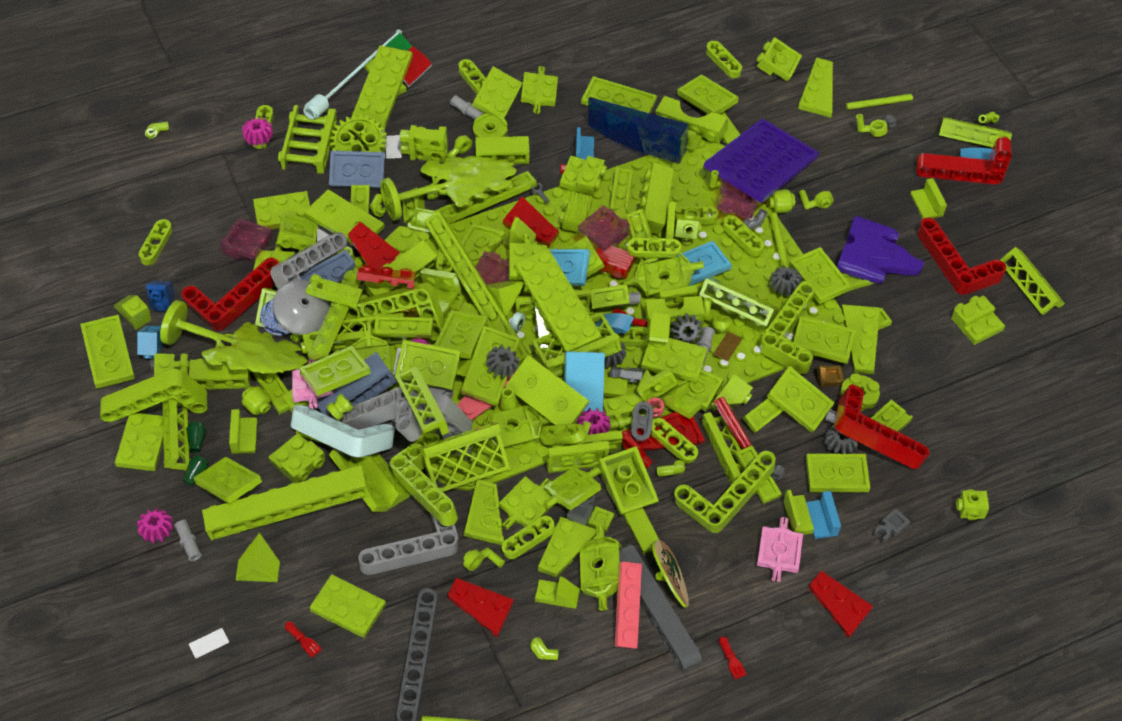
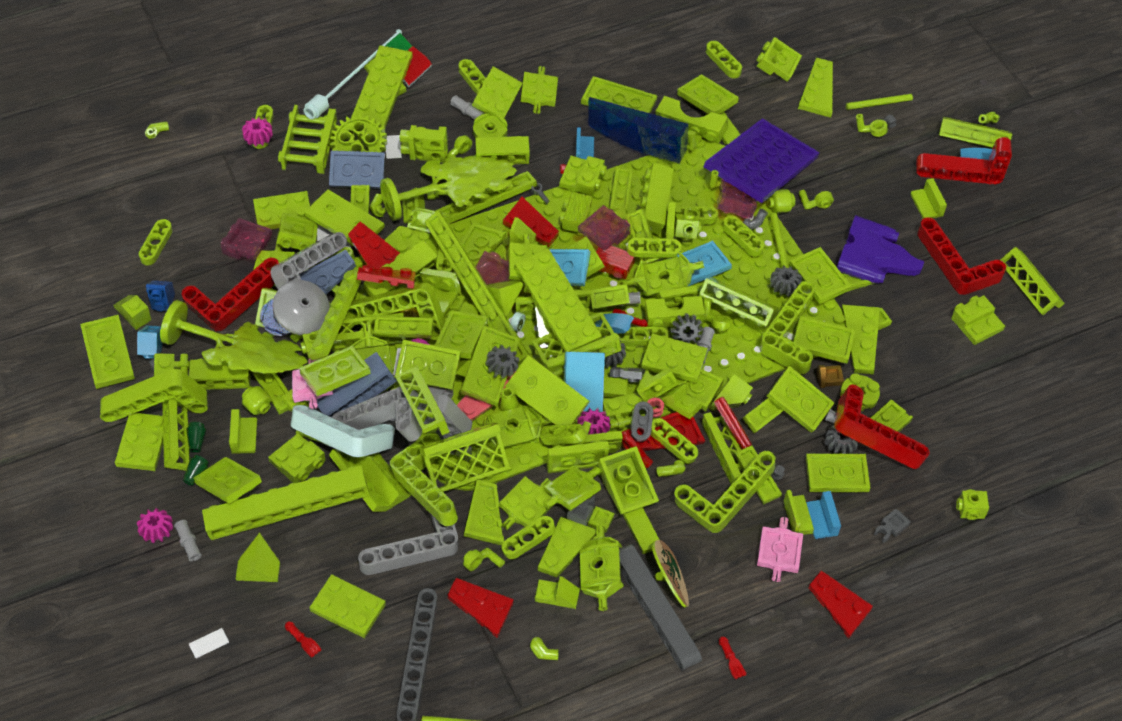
lime plate [305,274,363,308] -> none
lime wheel [326,393,354,421] -> none
coral plate [614,562,642,649] -> none
lime slope [647,312,670,343] -> none
pearl gold sticker [713,331,743,361] -> none

